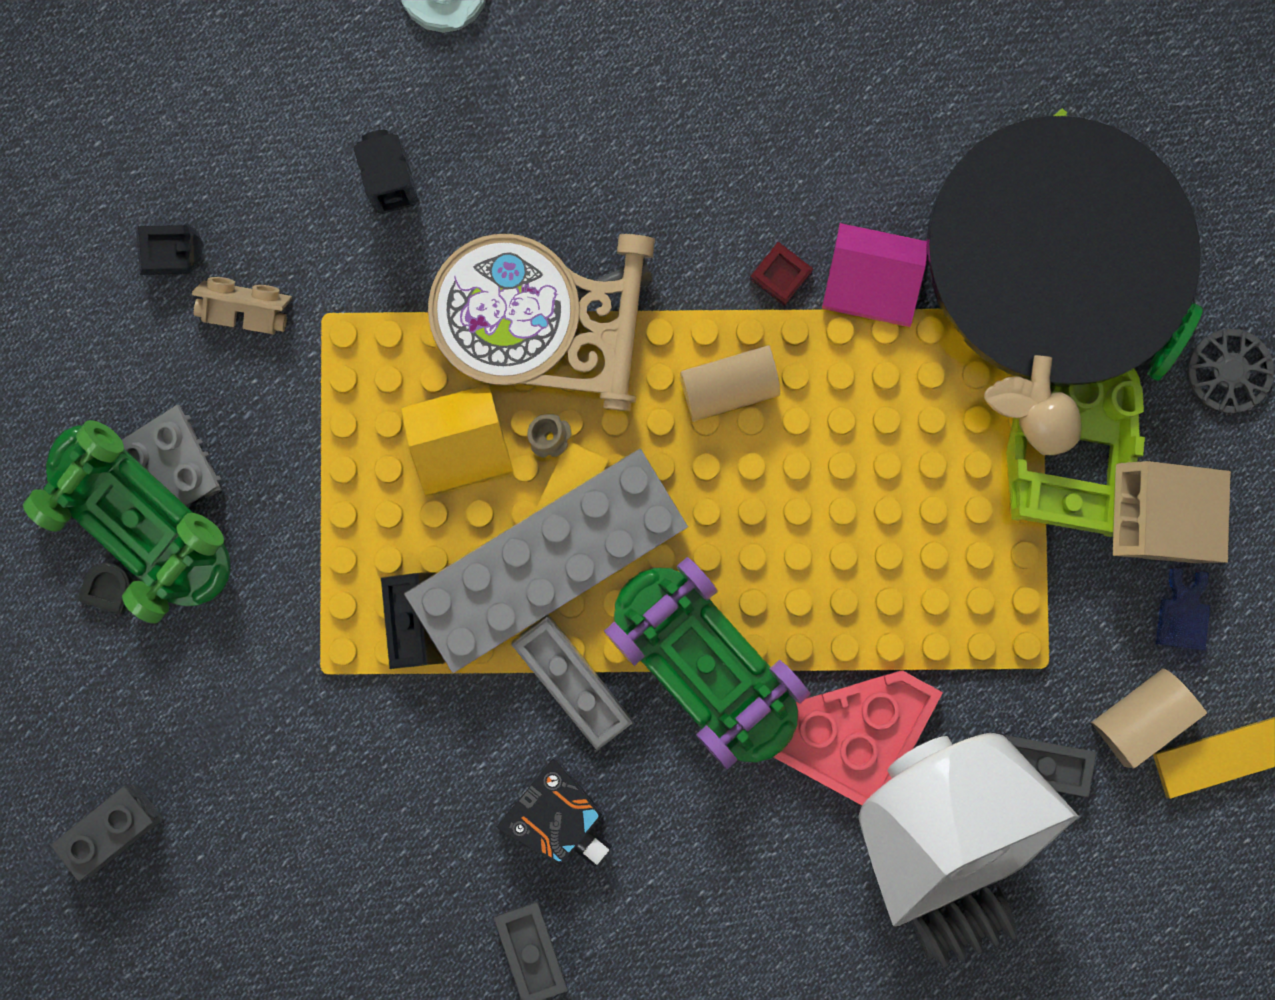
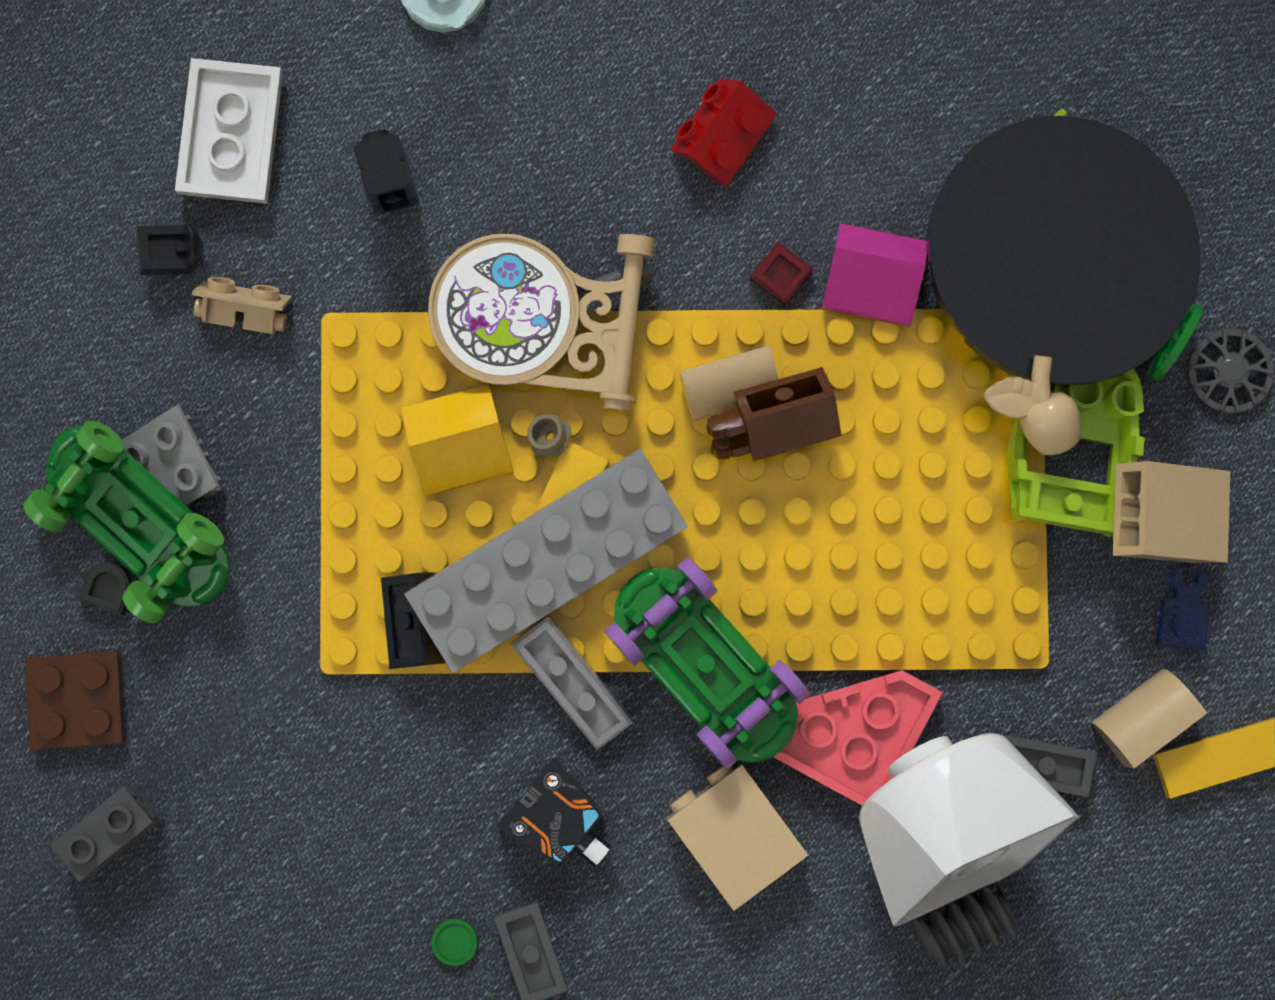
none -> reddish brown plate [25,651,126,750]
none -> white plate [175,58,283,204]
none -> green piece [431,918,478,966]
none -> tan brick [666,763,809,911]
none -> red bracket [671,78,777,187]
none -> reddish brown hinge [706,367,842,461]

